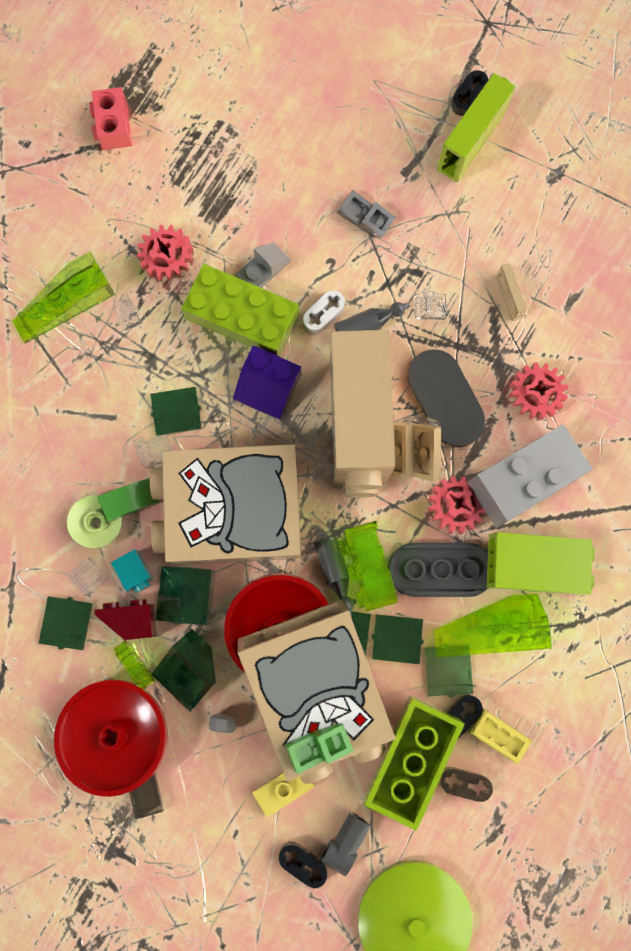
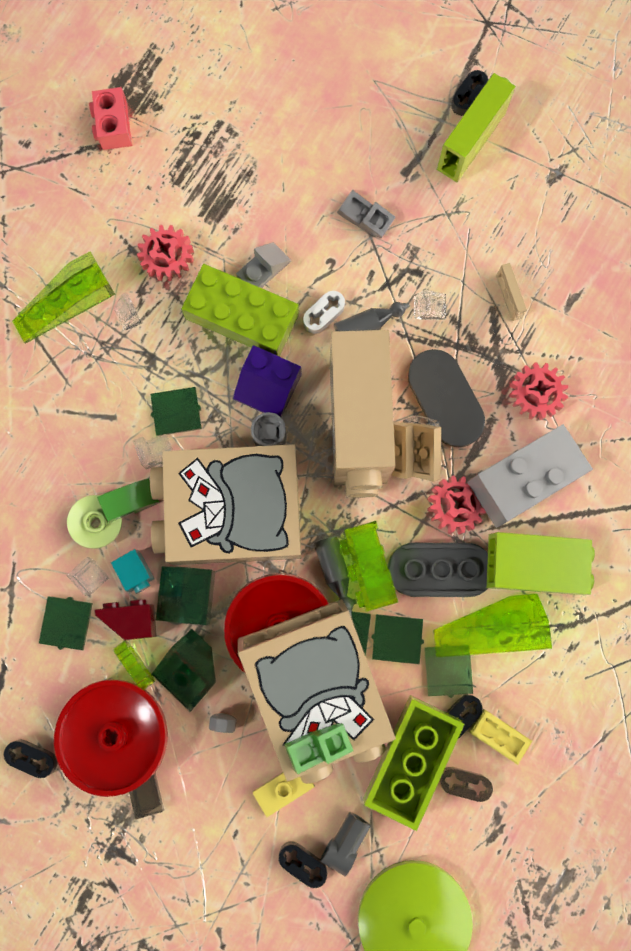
none -> black beam [4,739,58,778]
none -> light grey wheel [251,412,287,446]

